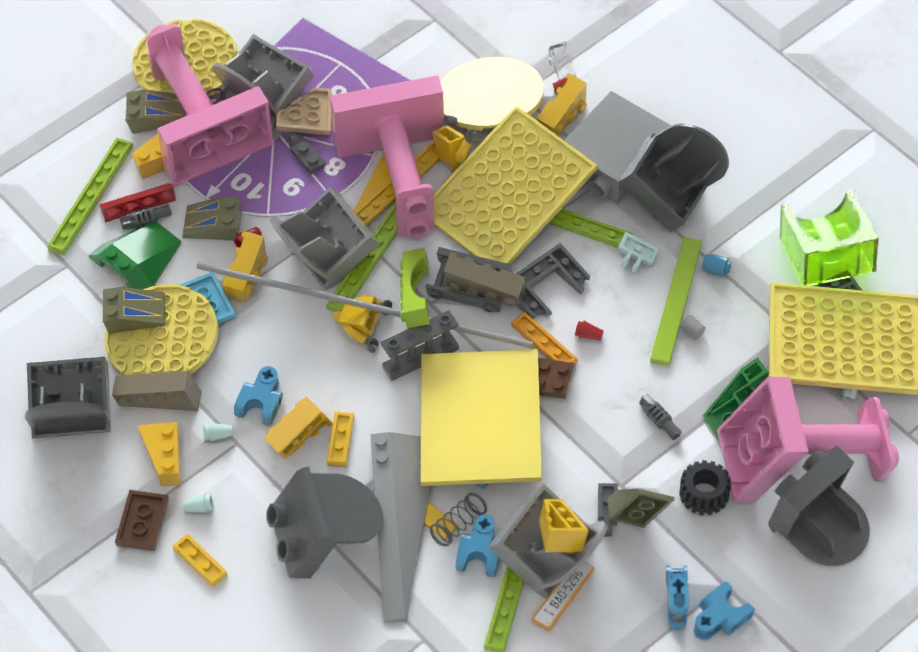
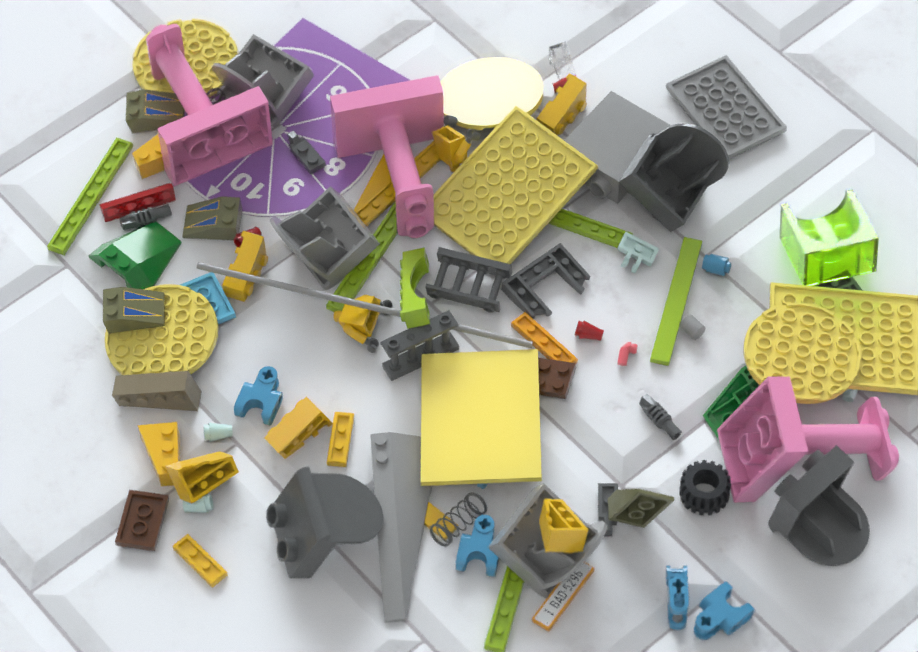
dark grey plate [25,356,111,439] -> none
tan plate [276,87,332,136] -> none
dark tan wedge [444,251,526,305] -> none
none -> yellow wedge [165,451,239,504]
none -> coral arm [617,342,638,366]
none -> light grey plate [666,55,787,159]
none -> light yellow tile [743,303,862,404]

